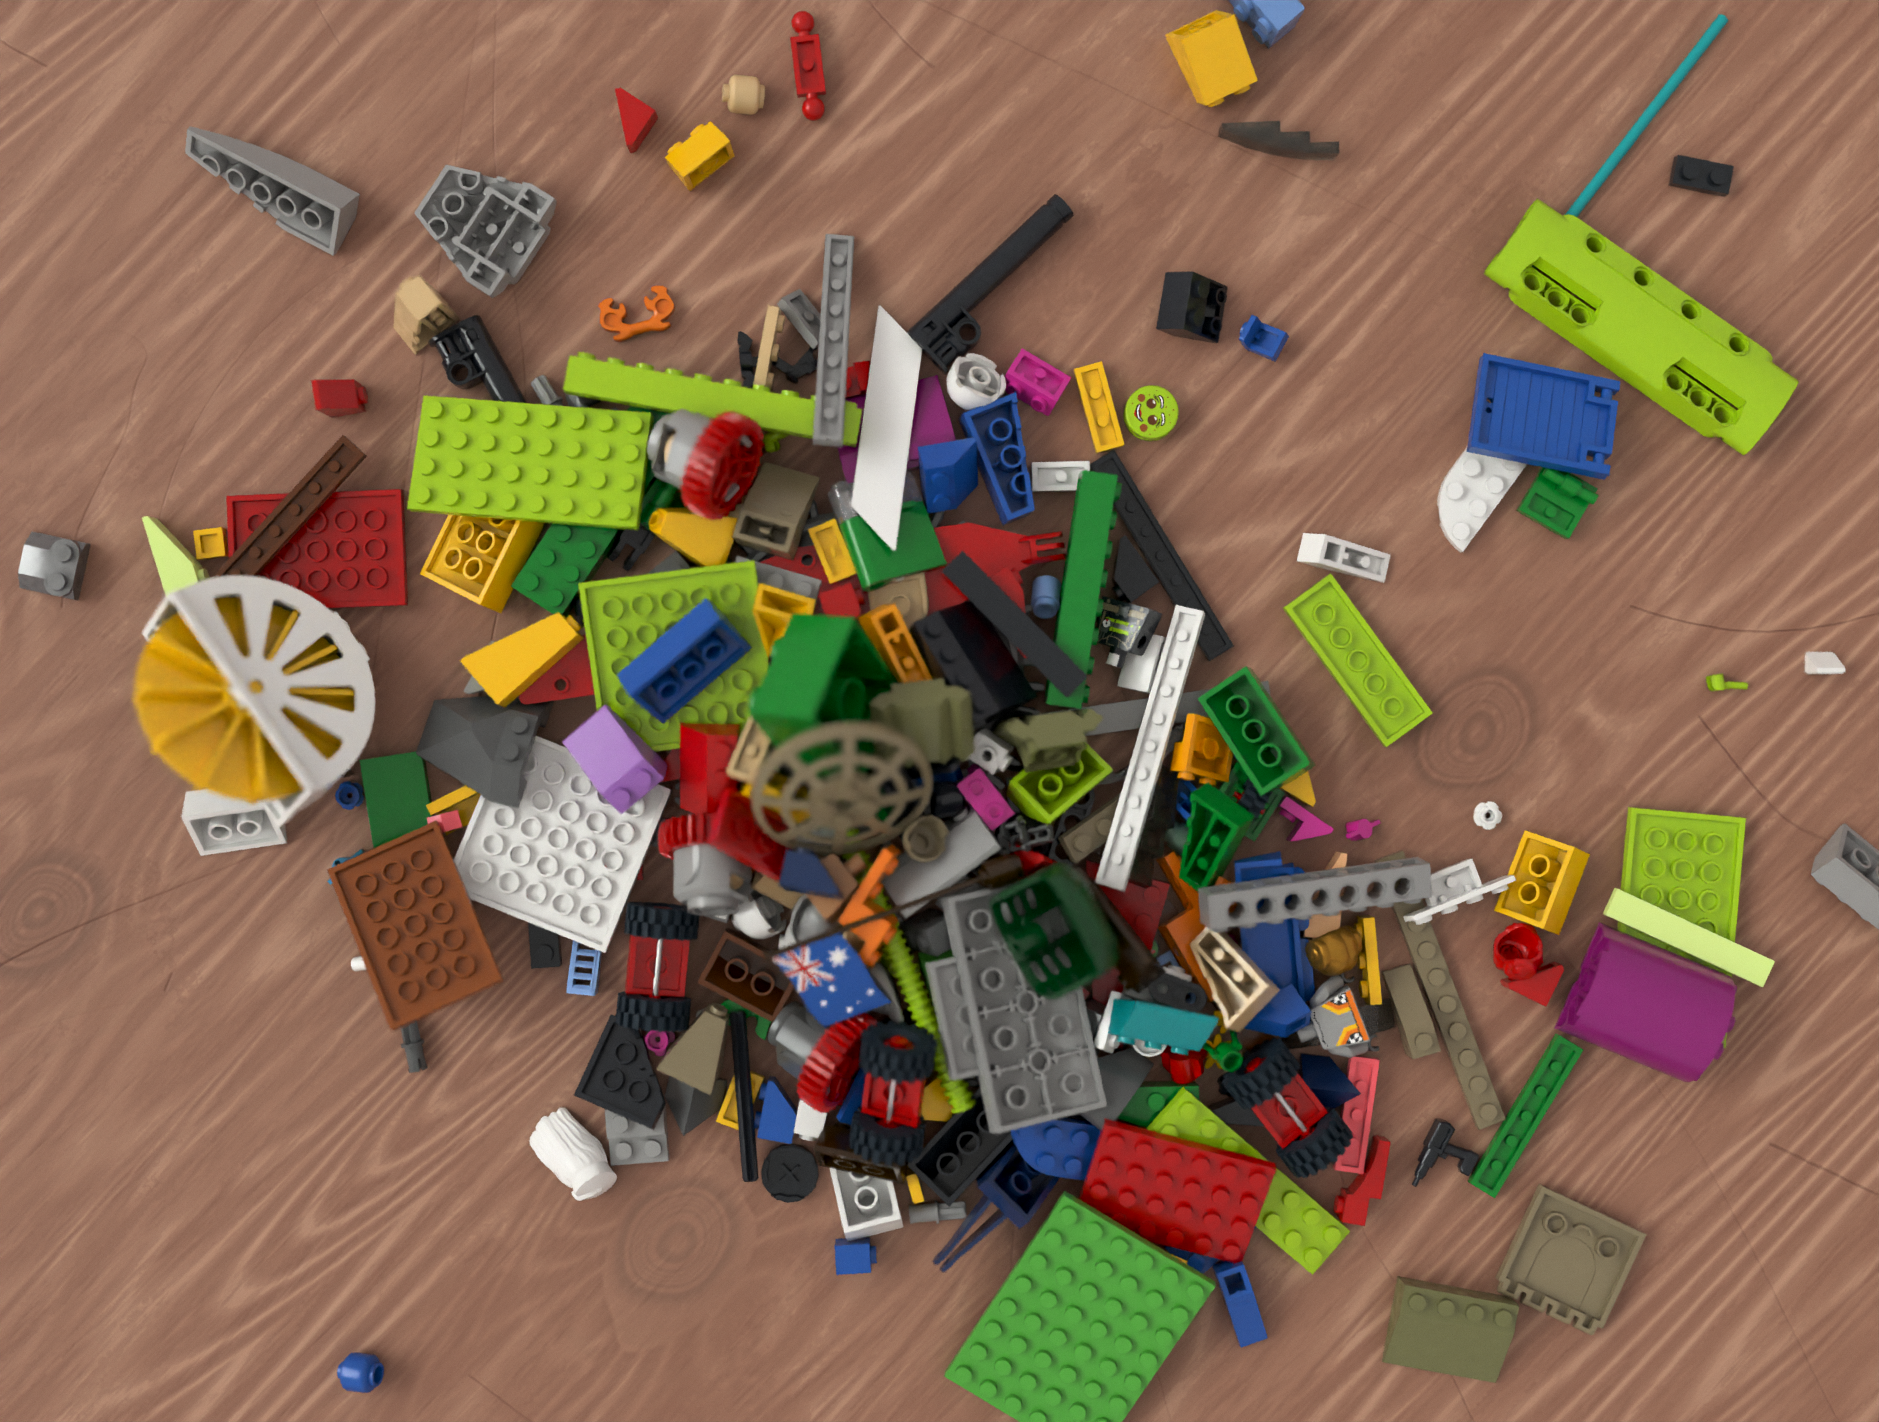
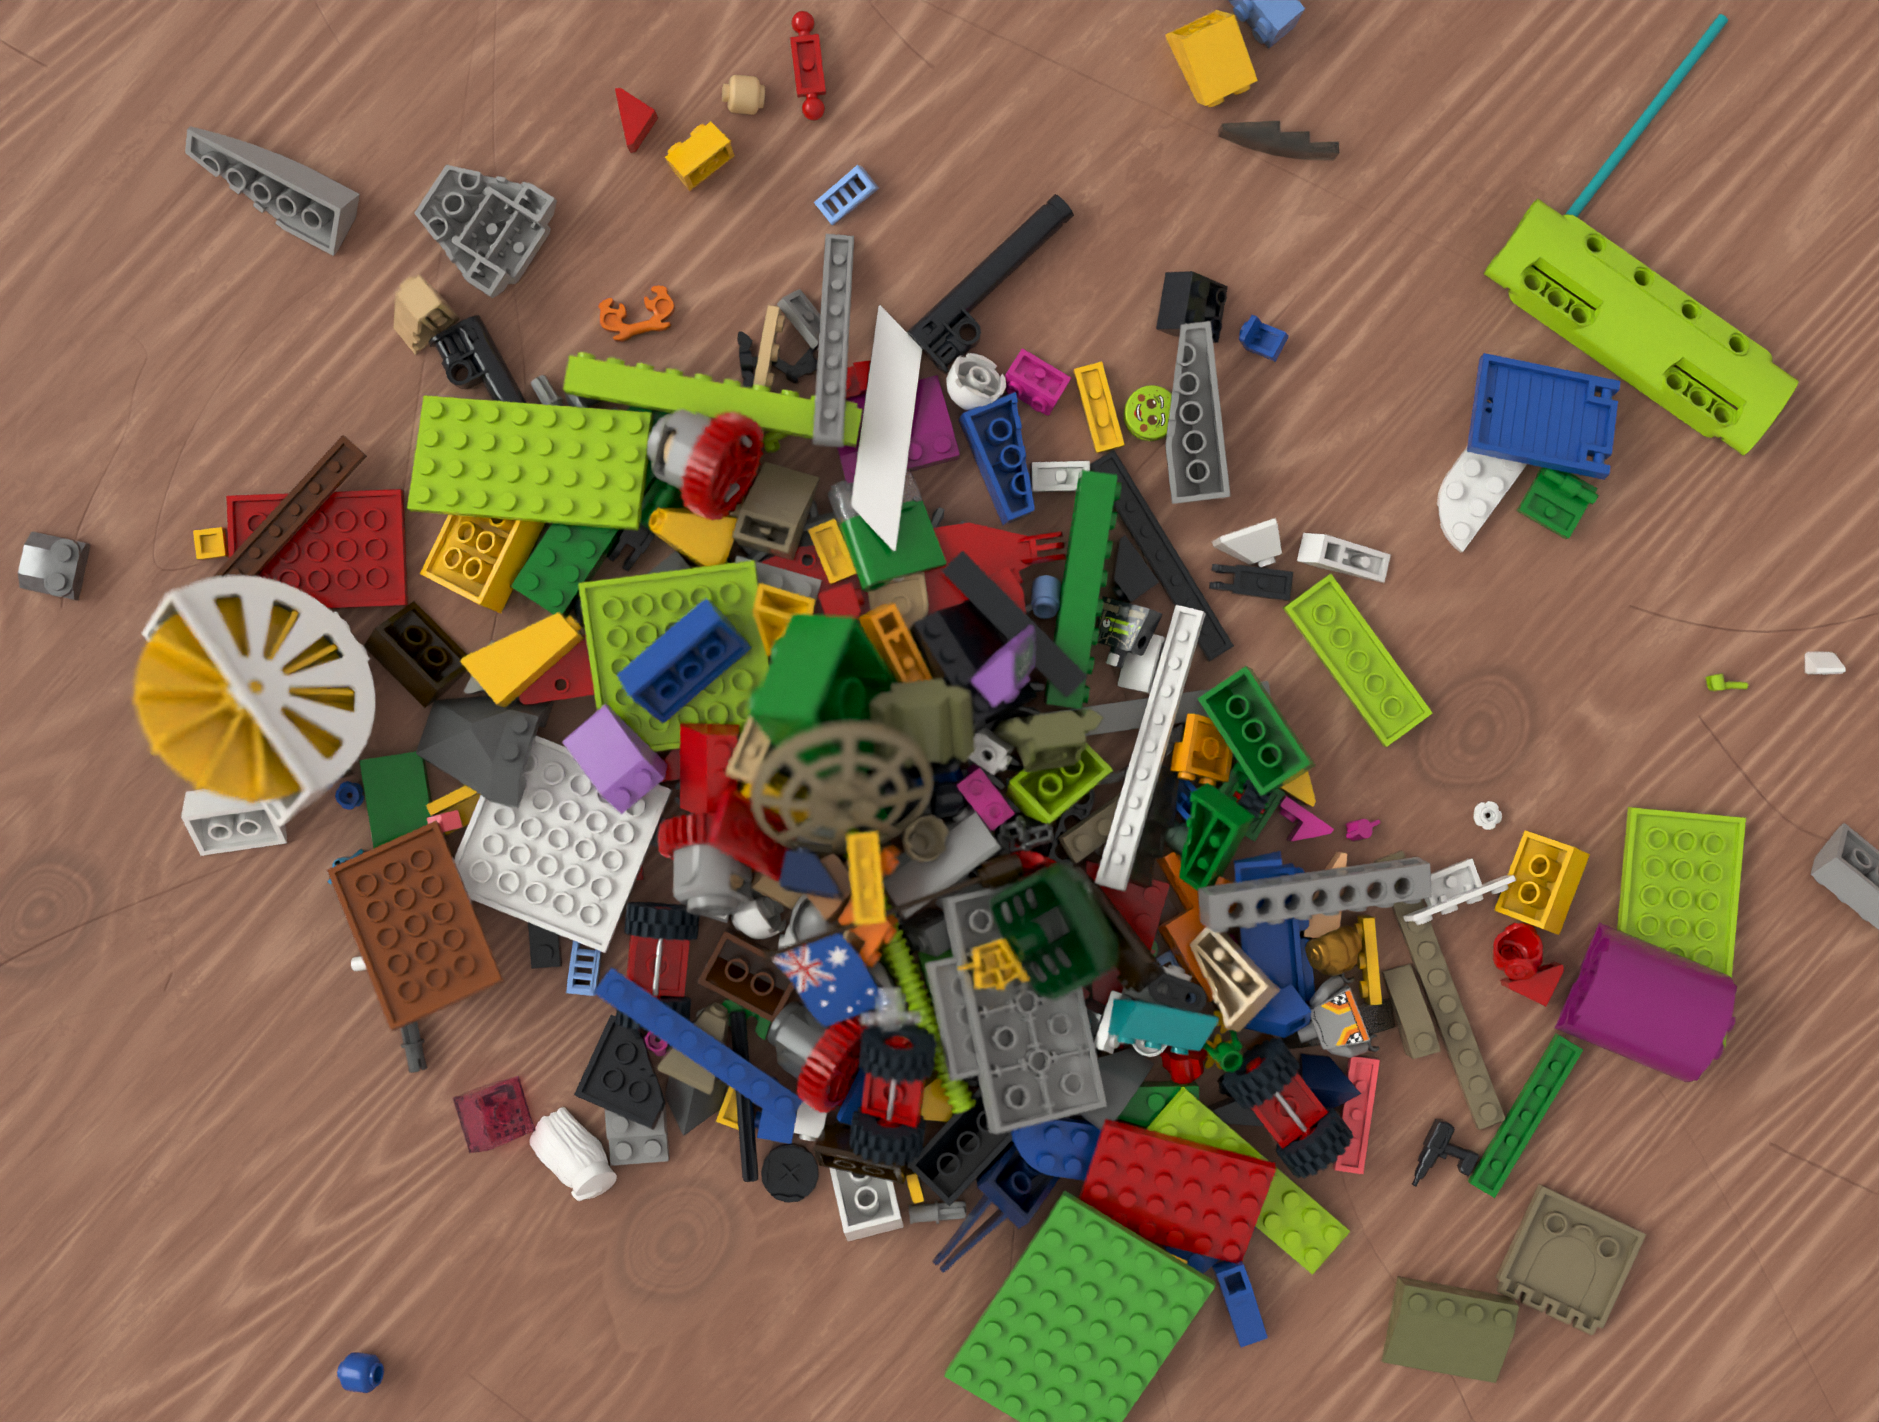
yellowish green slope [142,516,210,595] -> none
red slope [311,379,368,418] -> none
blue brick [835,1237,877,1275] -> none
blue slope [918,437,978,513] -> none
red slope [1334,1135,1391,1226] -> none
yellowish green tile [1603,888,1775,987] -> none
black plate [1668,155,1734,197] -> none
none -> dark brown slope [364,601,468,708]
none -> clear pink slope [453,1076,535,1153]
none -> blue plate [594,967,803,1125]
none -> light blue slope [814,165,879,225]
none -> yellow plate [846,832,886,925]
none -> clear plant [860,988,921,1031]
none -> yellow piece [957,938,1030,990]
none -> medium lavender slope [970,624,1035,707]
none -> light grey wedge [1165,321,1231,504]
none -> black hinge [1209,564,1293,601]
none -> white slope [1212,518,1282,567]

